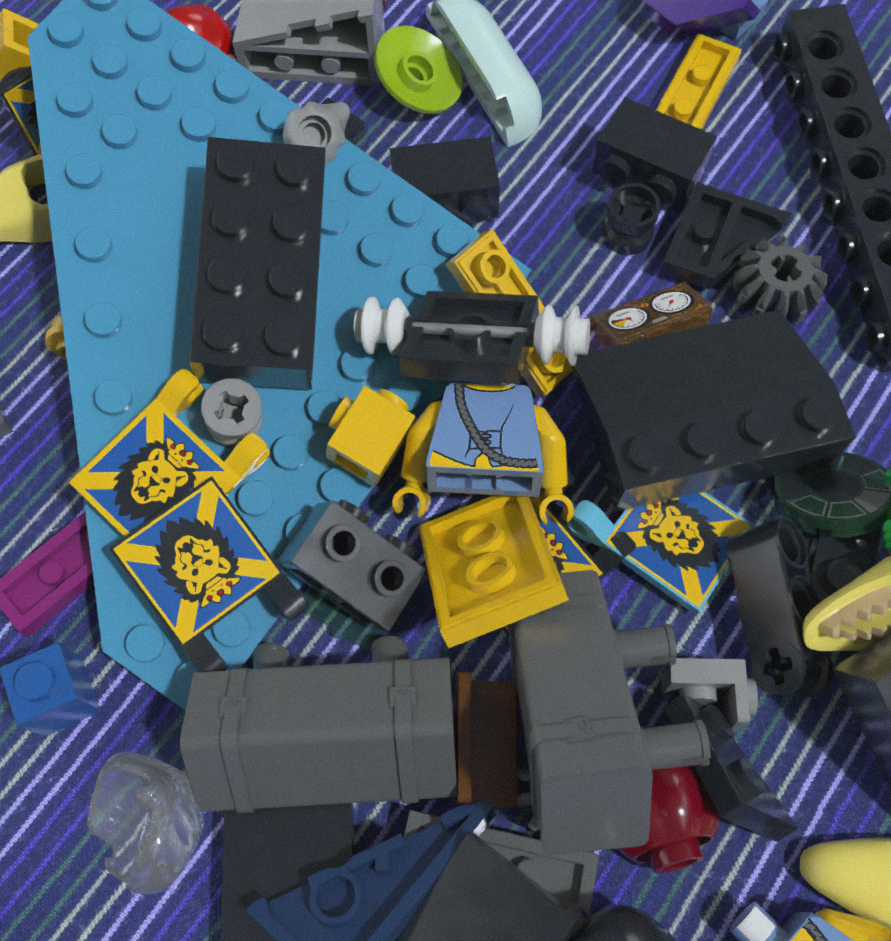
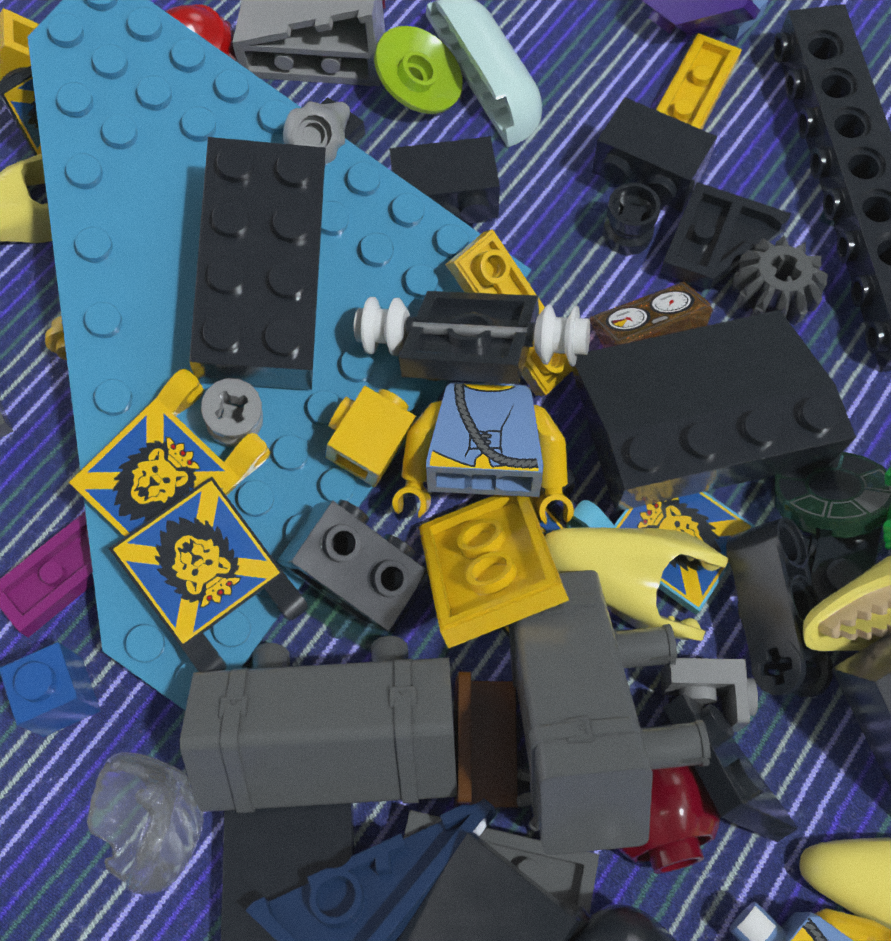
none -> light yellow animal [545,527,728,641]

